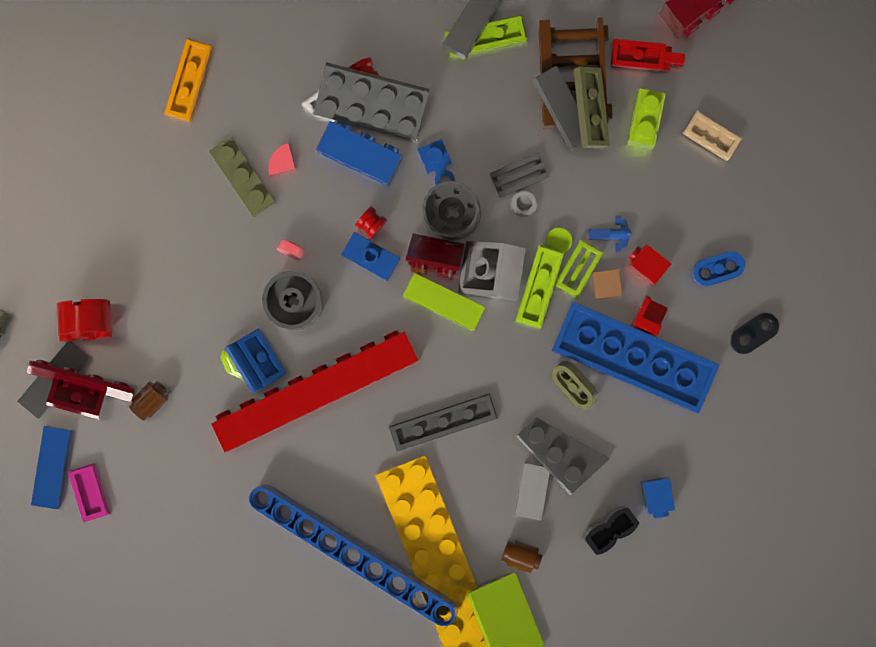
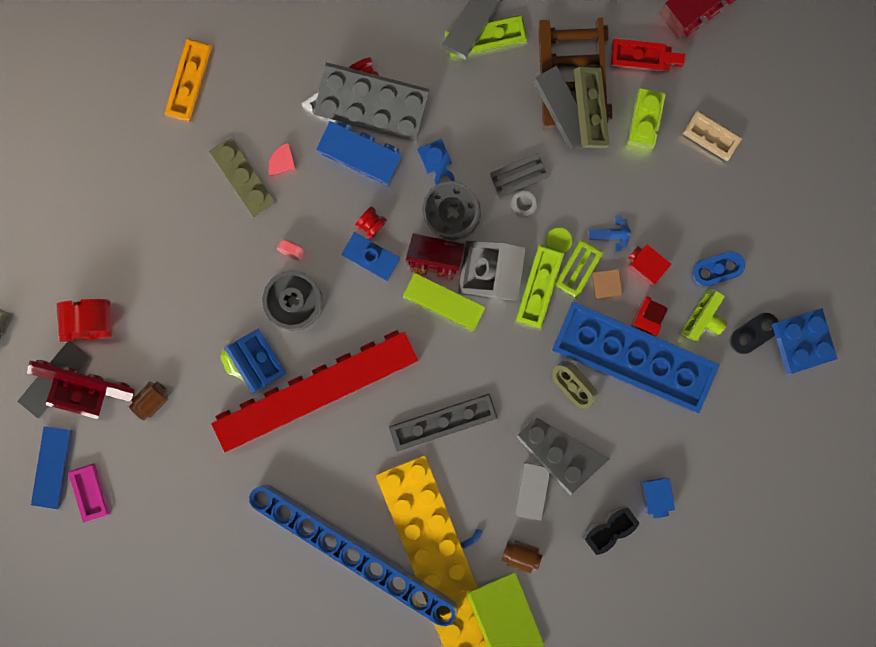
none -> blue leg [460,529,483,549]
none -> lime tile [680,289,727,341]
none -> blue plate [772,308,837,375]

